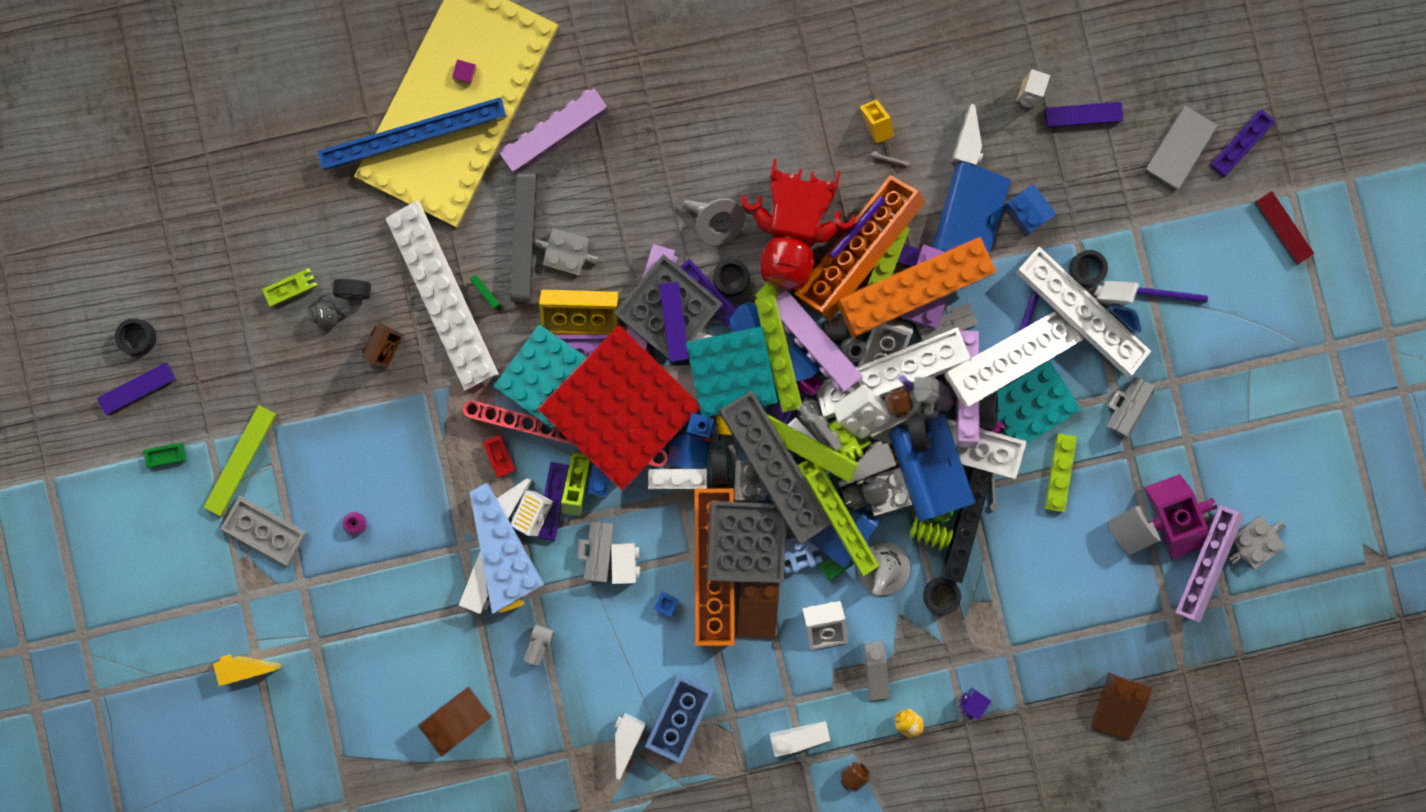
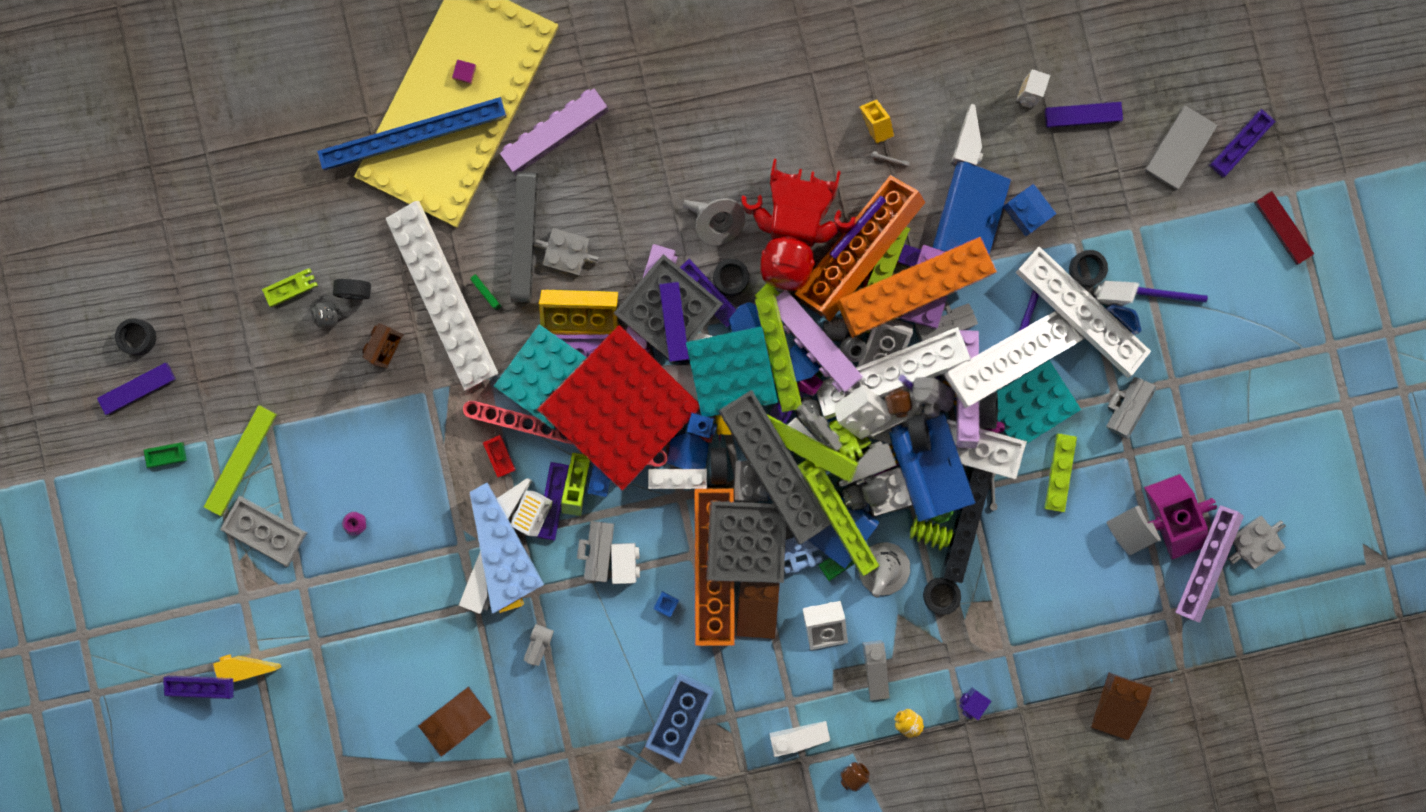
white slope [614,713,645,780] -> none
none -> dark purple tile [163,675,234,699]

